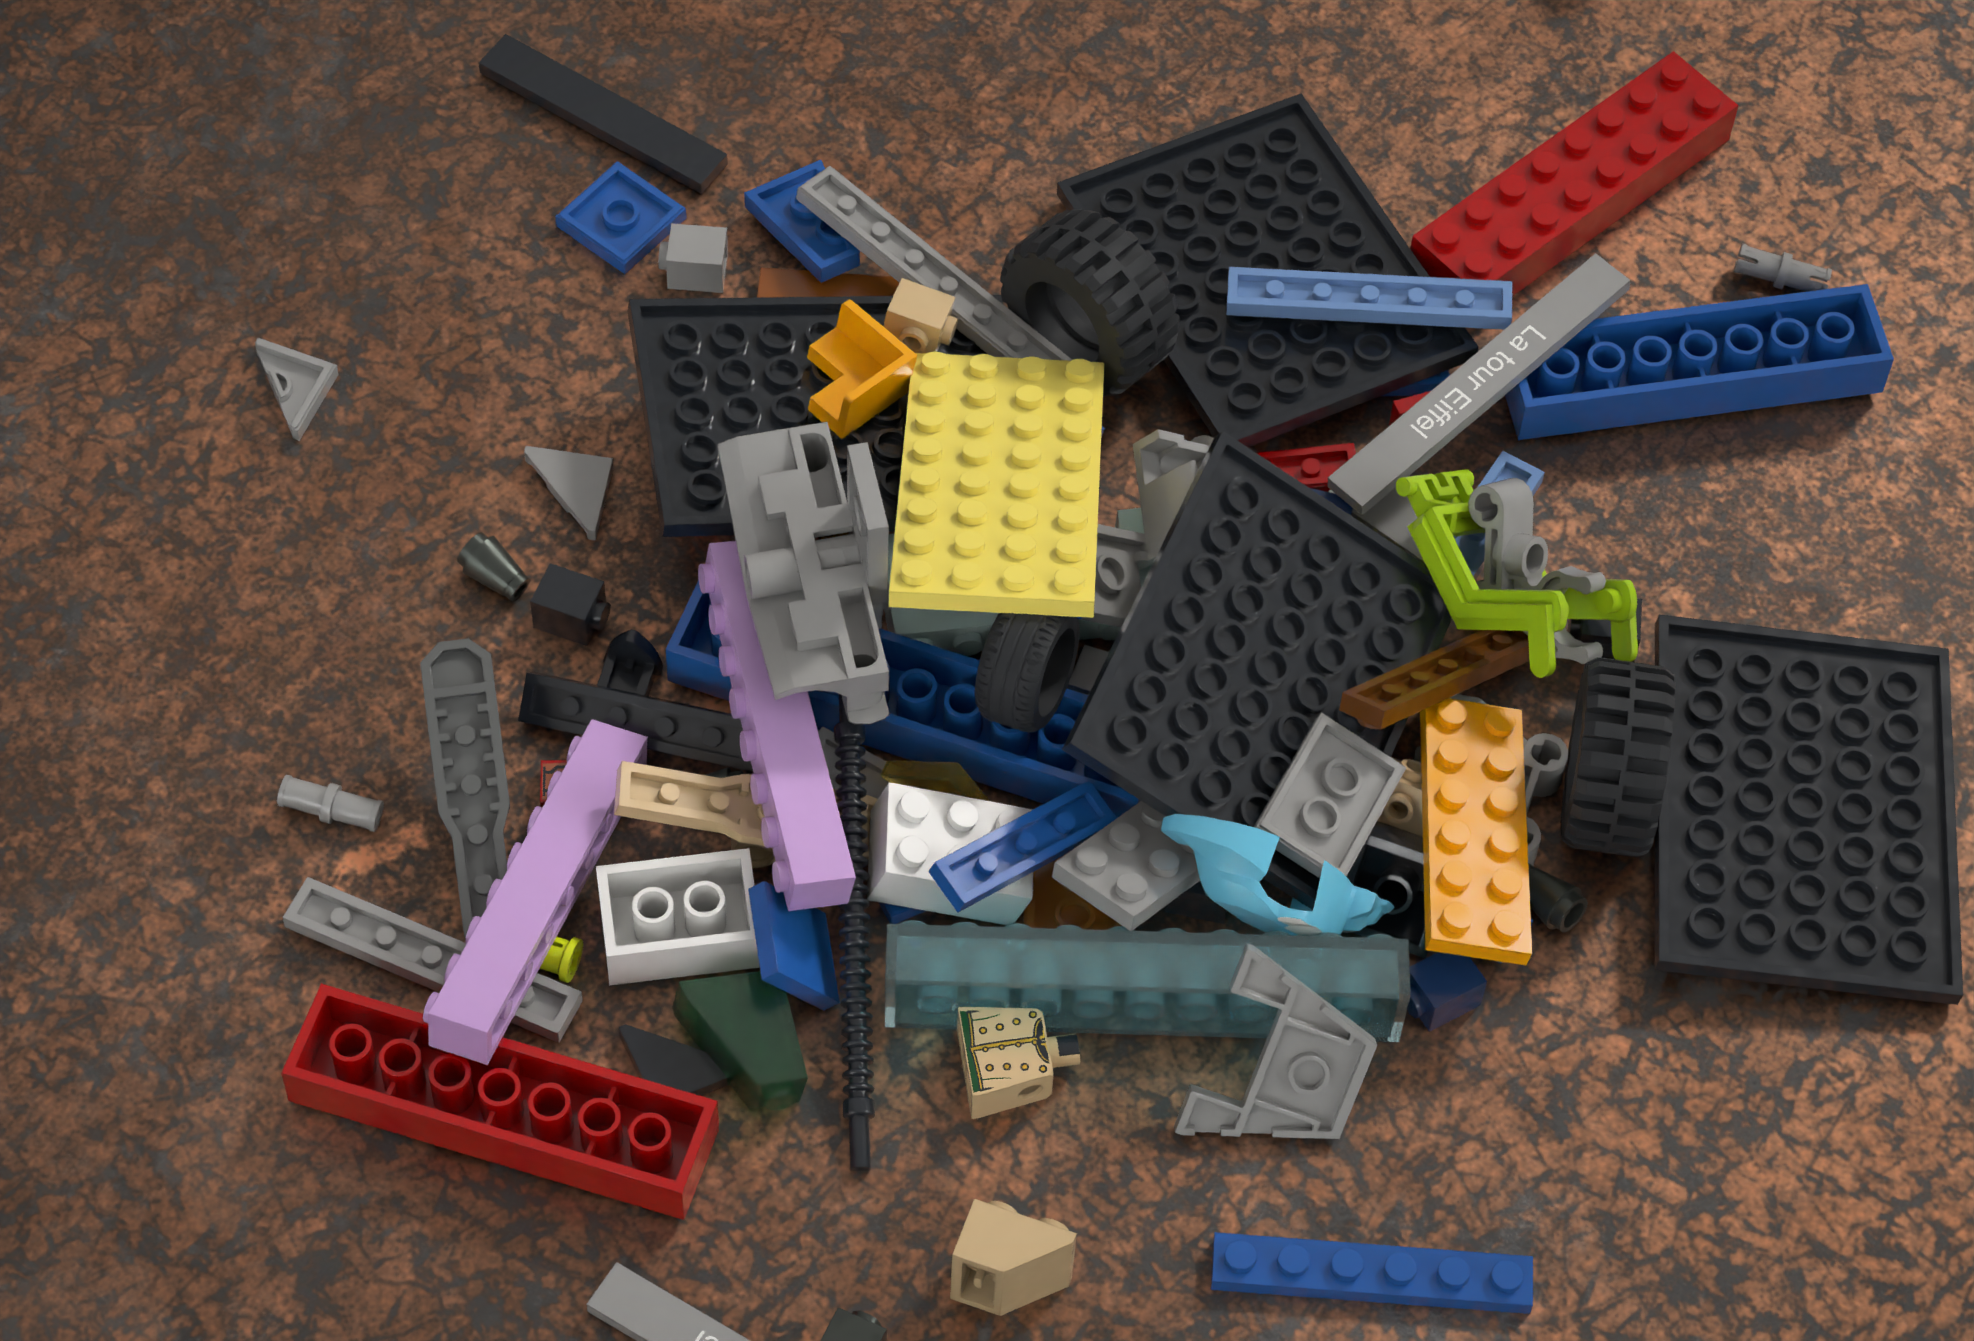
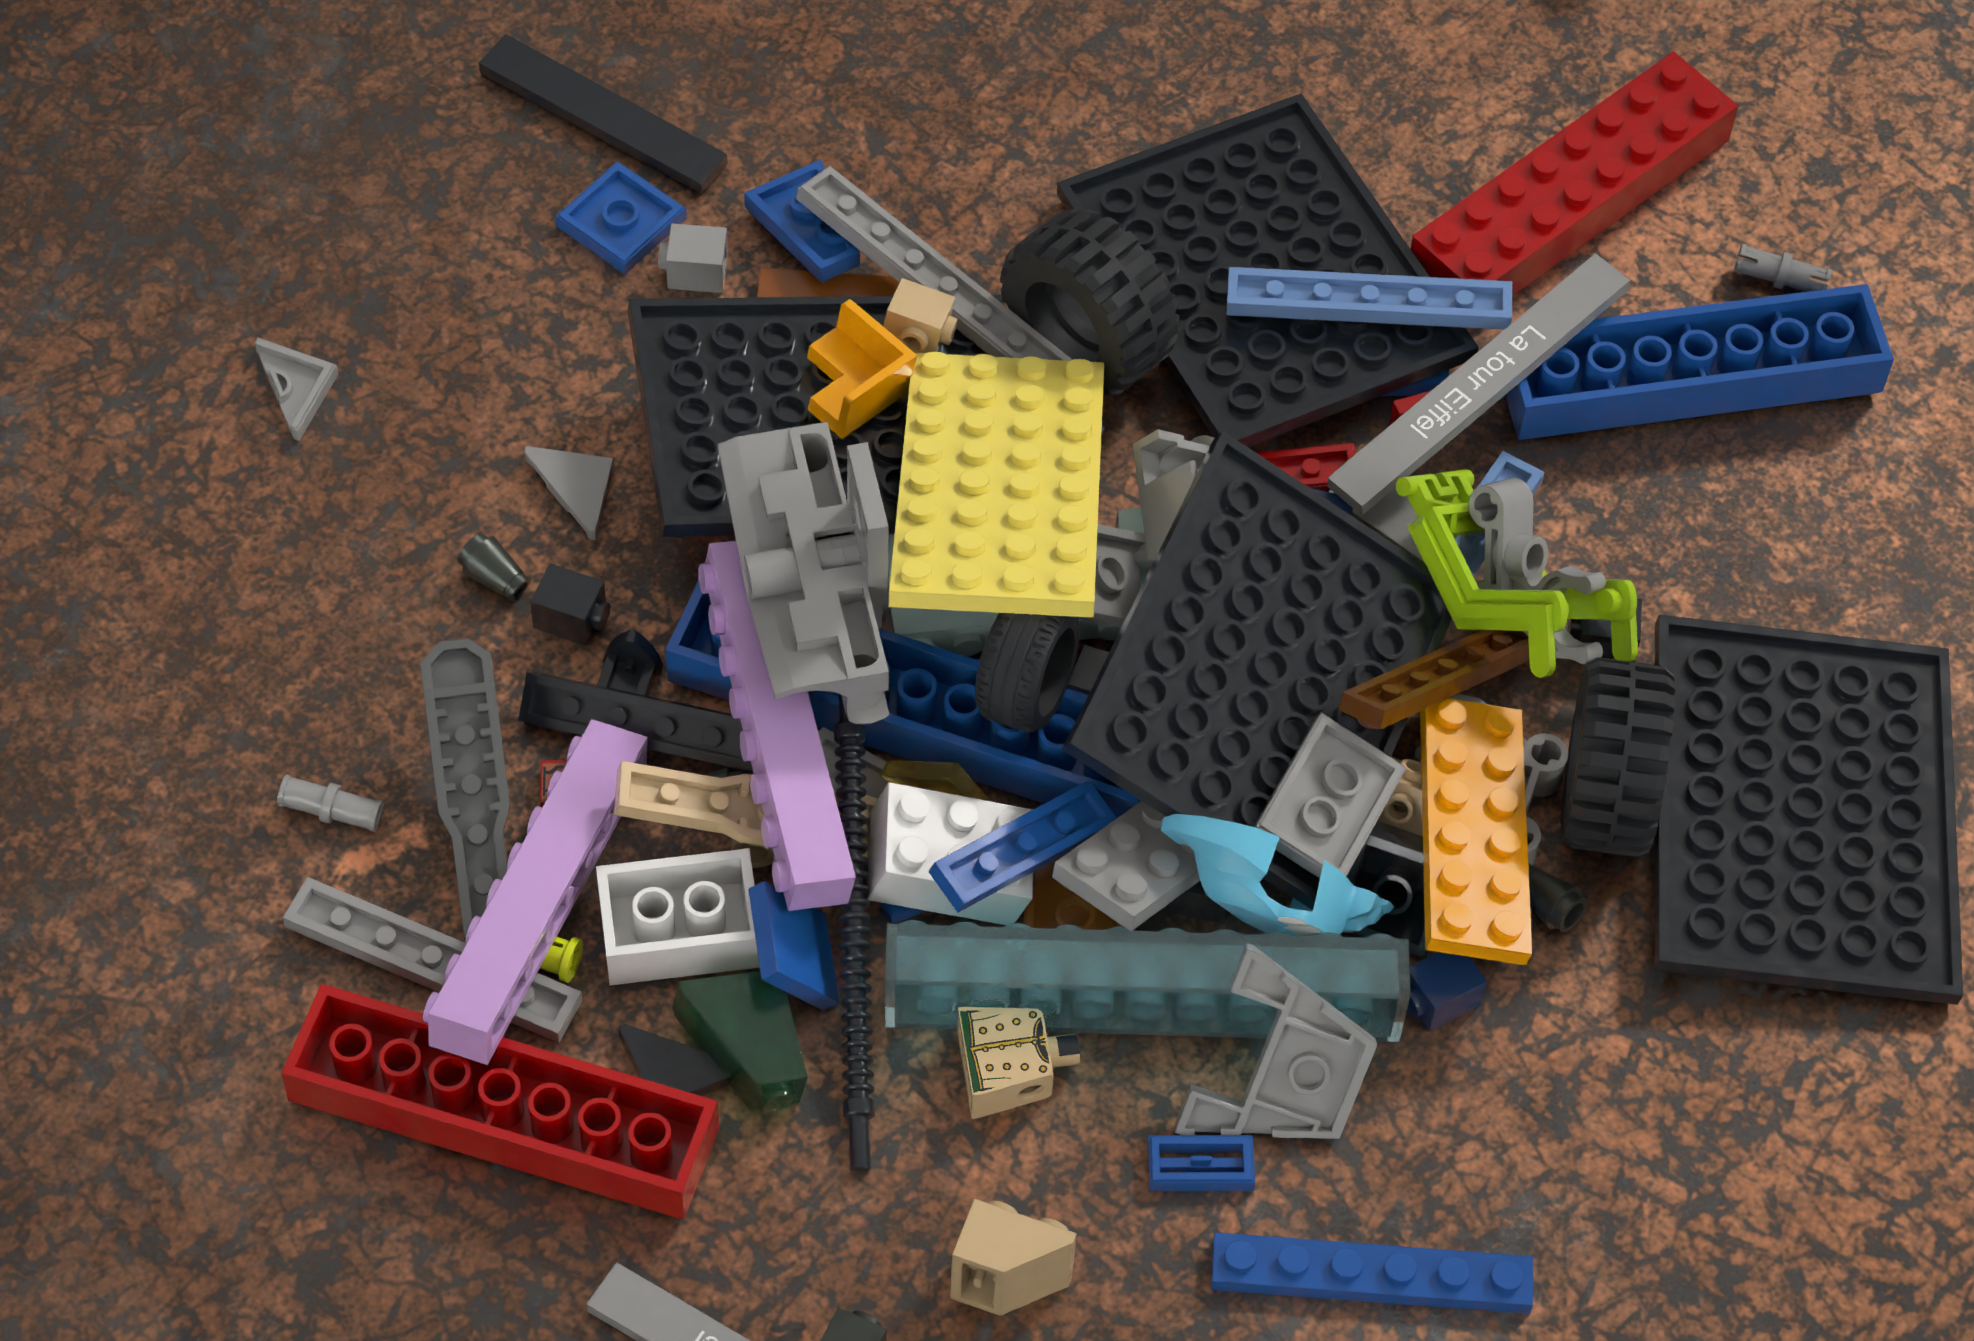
none -> blue tile [1147,1135,1255,1191]

